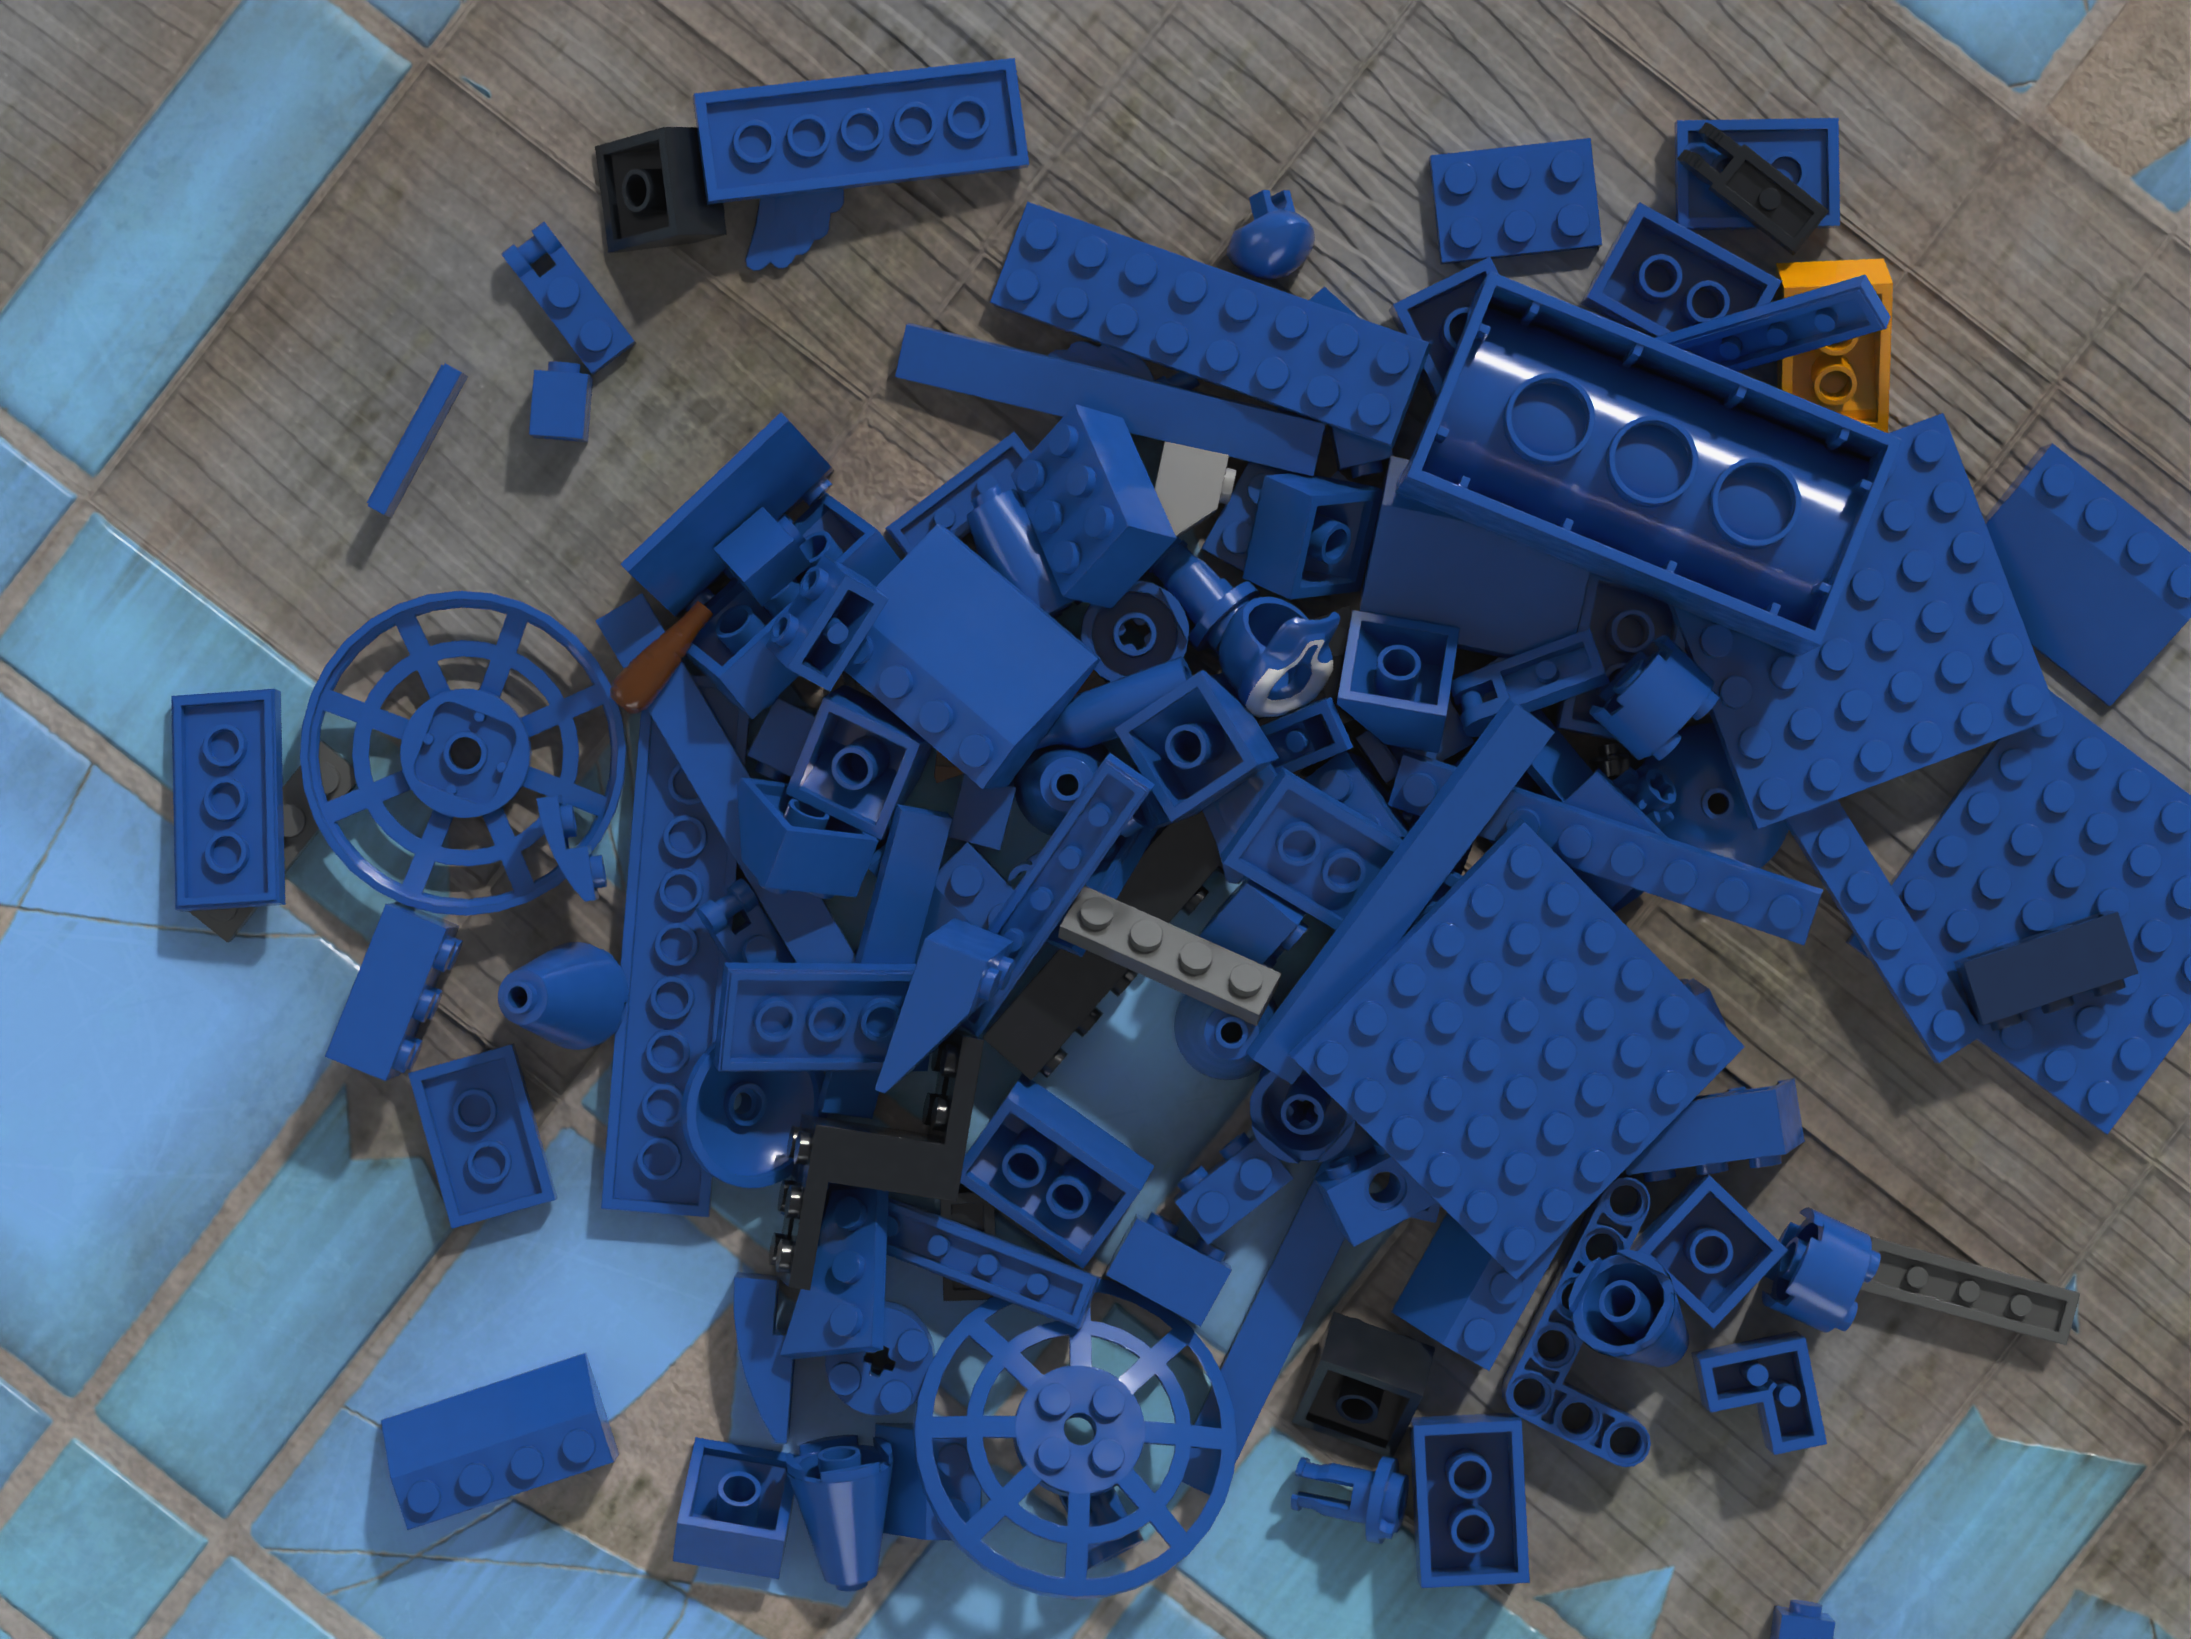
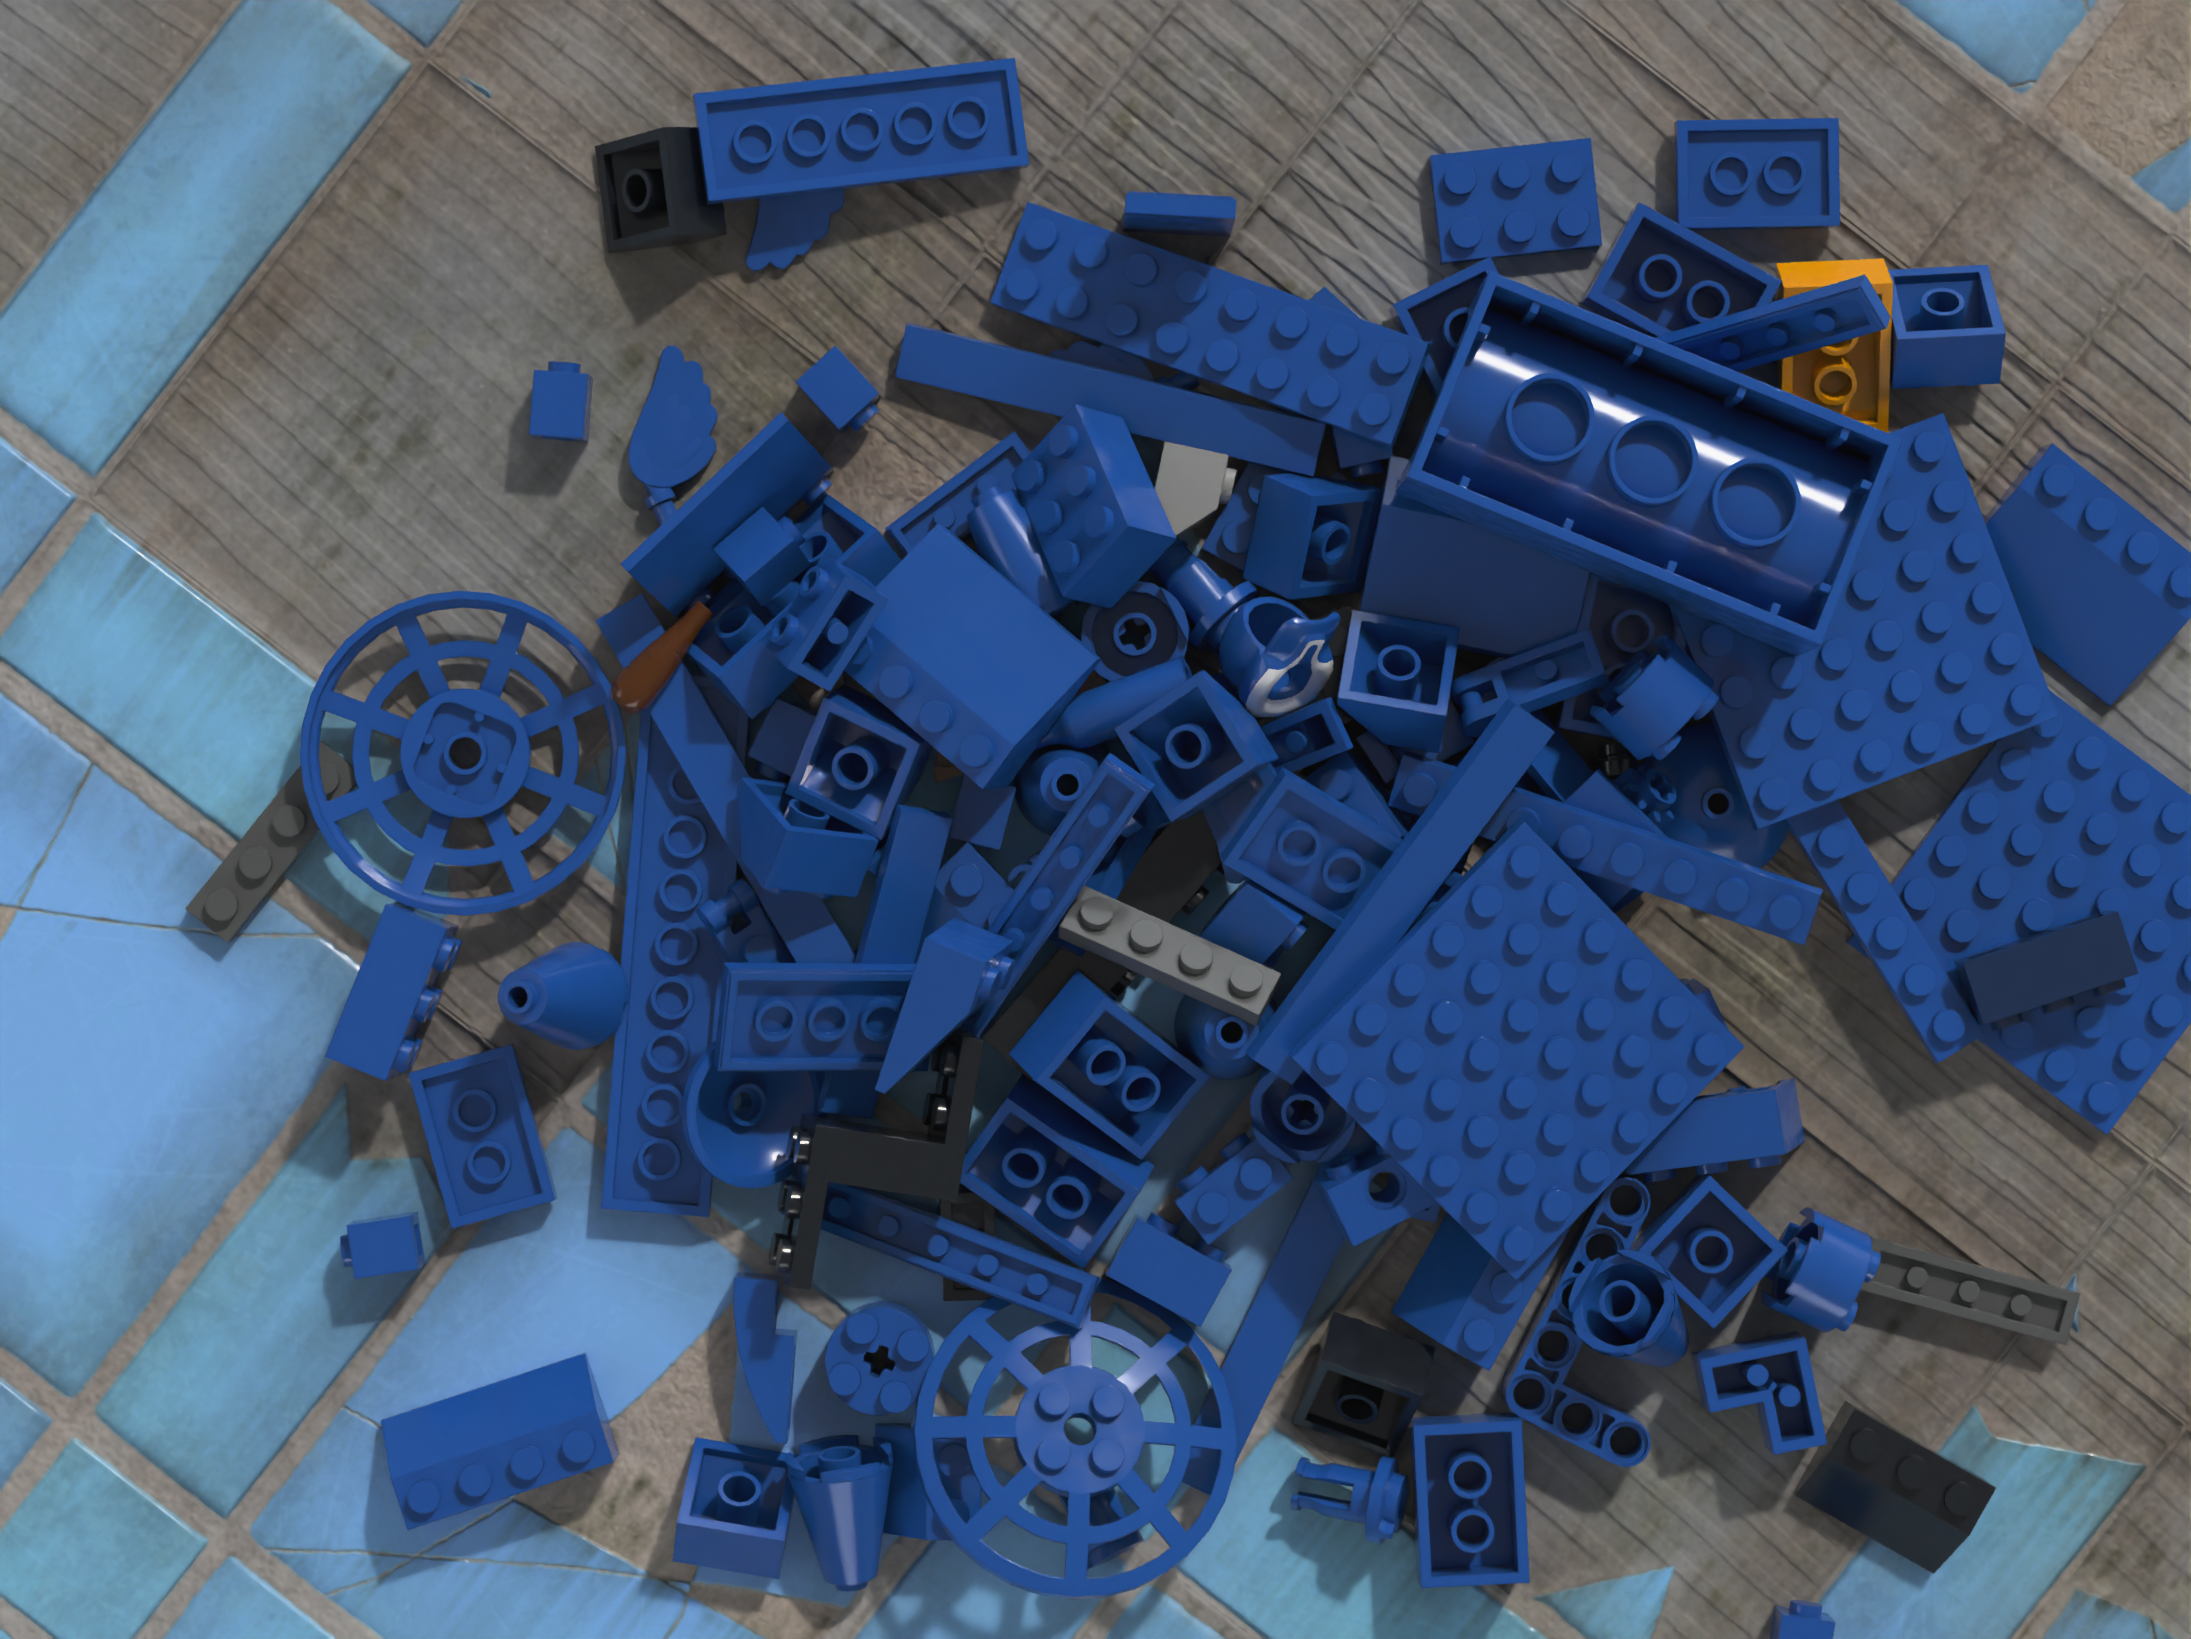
blue tile [171,689,286,912] -> none
blue tile [367,363,468,518] -> none
blue plate [501,222,636,375] -> none
blue slope [536,795,607,902] -> none
blue wing [780,1187,889,1359] -> none
blue piece [1227,190,1315,280] -> none
black hinge [1677,122,1829,255] -> none
none -> blue brick [340,1211,425,1279]
none -> blue animal [629,345,718,526]
none -> blue brick [796,345,881,433]
none -> blue brick [1009,970,1210,1160]
none -> blue tile [1123,191,1236,237]
none -> black slope [1793,1401,1996,1574]
none -> blue slope [1888,265,2006,389]

